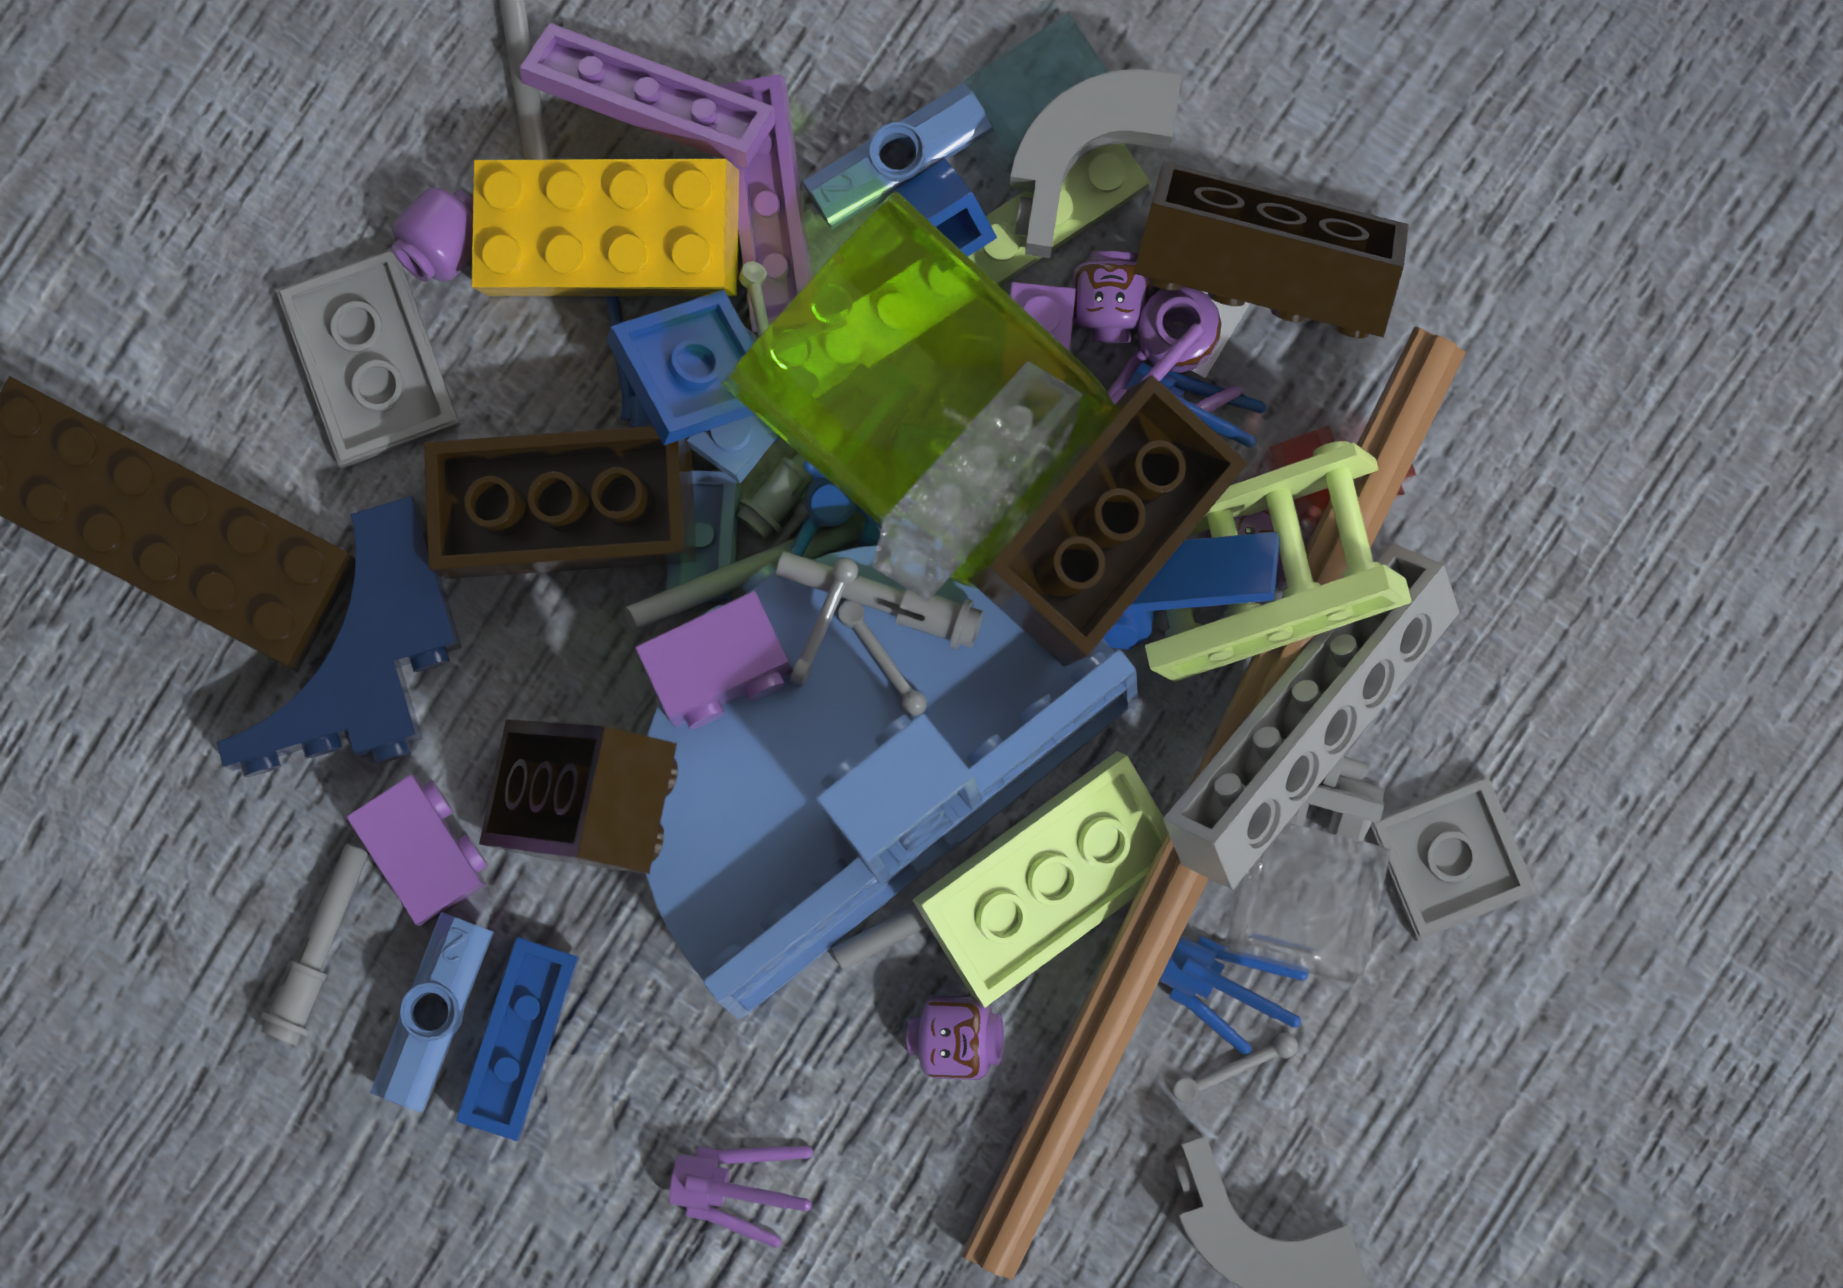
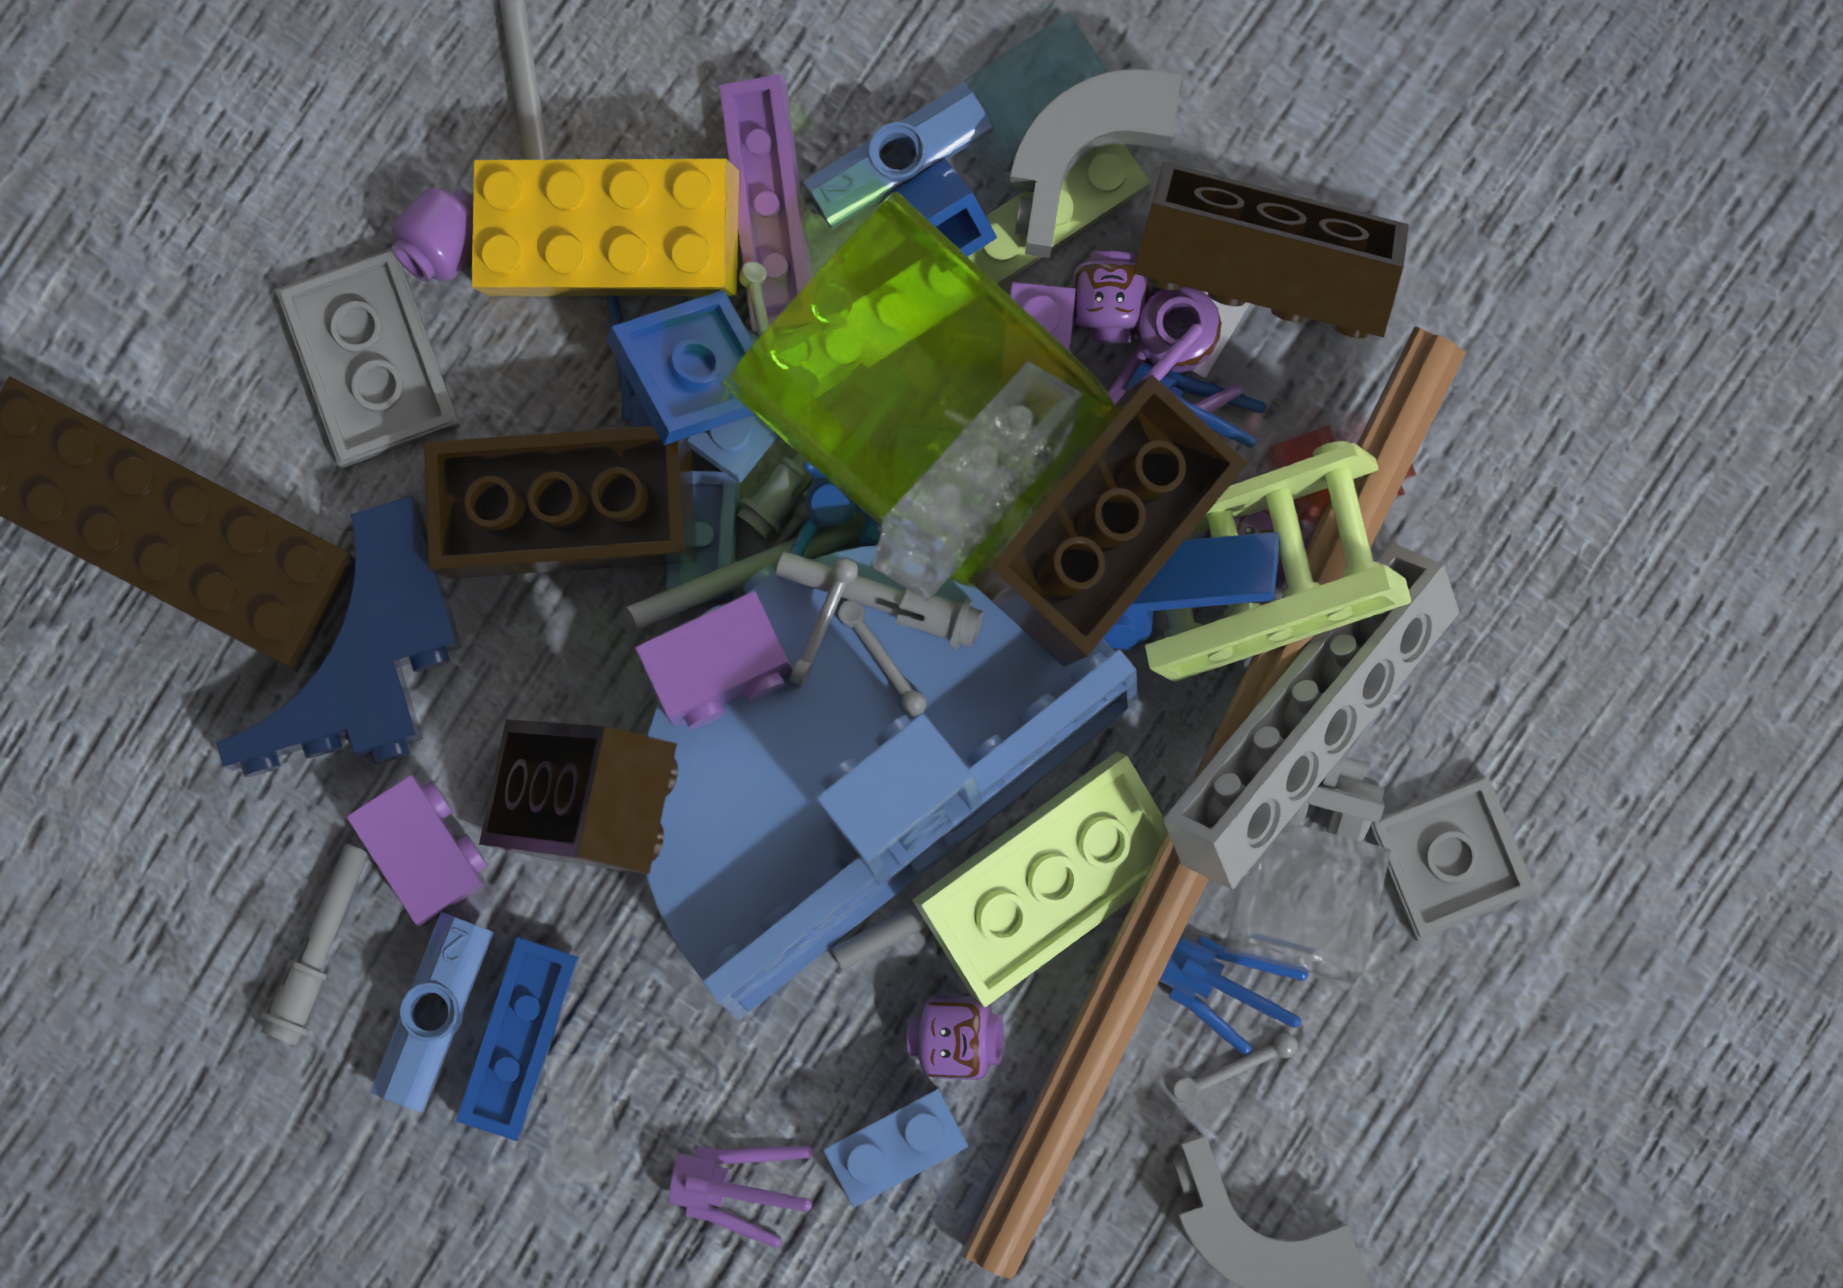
medium lavender plate [520,23,775,168] -> none
none -> medium blue brick [823,1089,969,1208]

